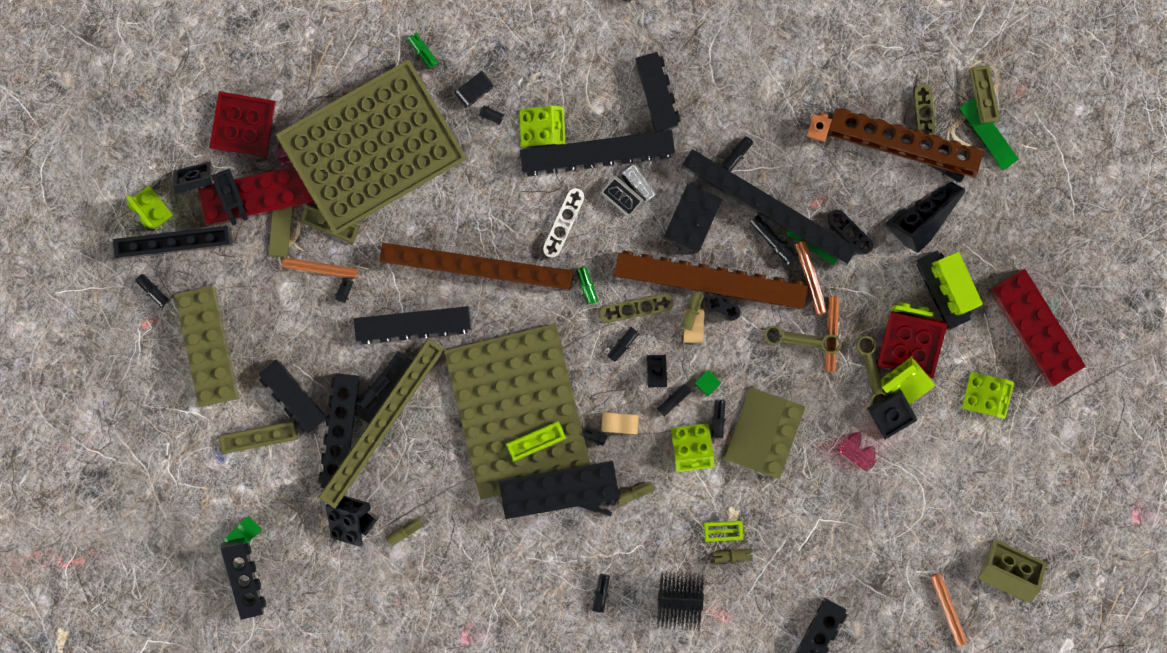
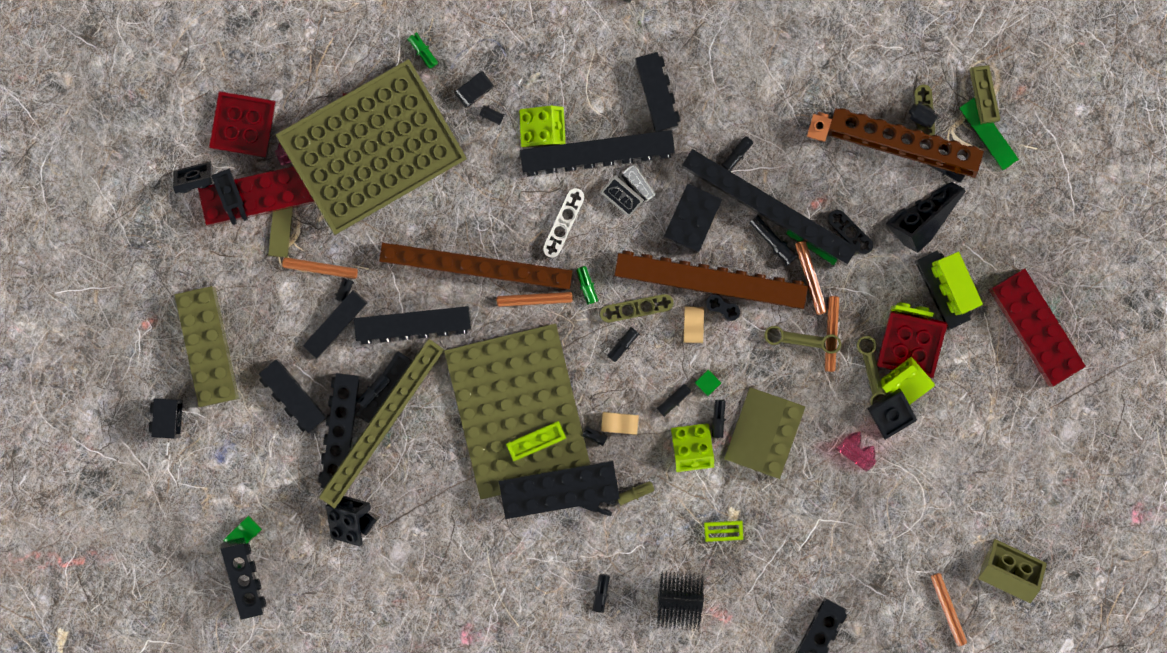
black brick [113,226,233,259] -> none
lime bracket [126,185,174,230] -> none
black axle [135,274,170,308] -> none
olive tile [219,421,298,454] -> none
olive tile [300,205,360,244] -> none
olive axle [386,517,423,547] -> none
black slope [647,355,667,388] -> none
olive axle [680,292,704,331] -> none
olive pin [713,548,753,564] -> none
lime bracket [962,372,1014,419] -> none
none -> black brick [149,398,183,439]
none -> black tile [303,290,368,359]
none -> nougat axle [497,292,573,307]
none -> black brick [908,102,938,128]

